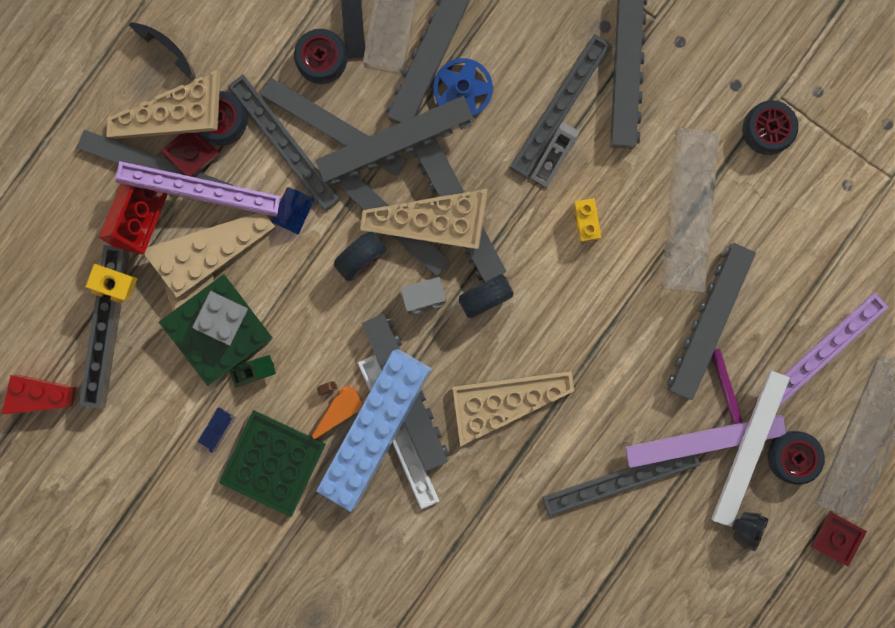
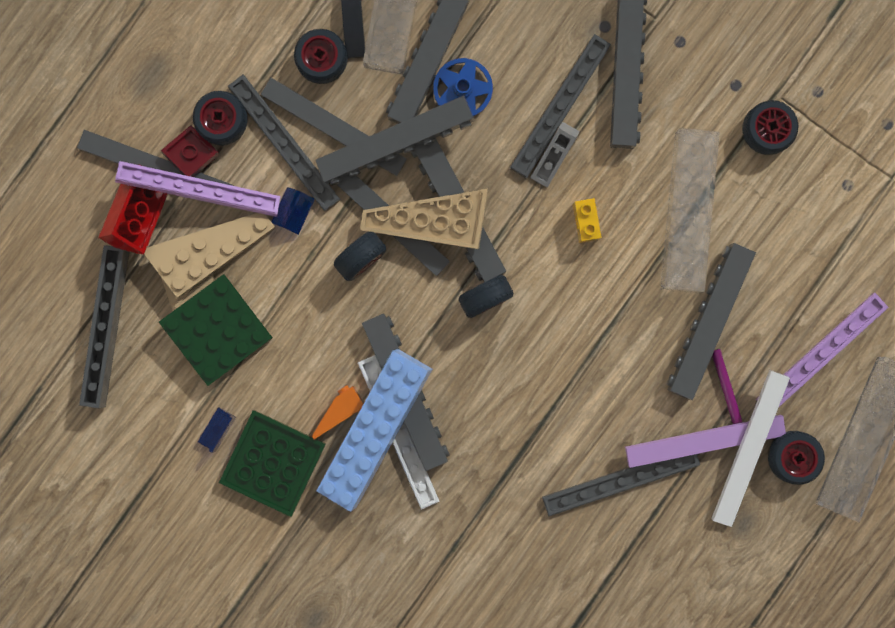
red wedge [1,375,77,415] -> none
yellow brick [86,264,138,303] -> none
tan wing [106,70,221,139] -> none
black slope [129,22,196,81] -> none
light grey brick [192,291,248,346] -> none
dark green slope [229,355,276,388] -> none
reddish brown tile [317,381,338,396] -> none
light grey brick [400,277,446,315] -> none
tan wing [452,371,574,447] -> none
black cone [733,512,769,552] -> none
dark red plate [811,511,867,567] -> none

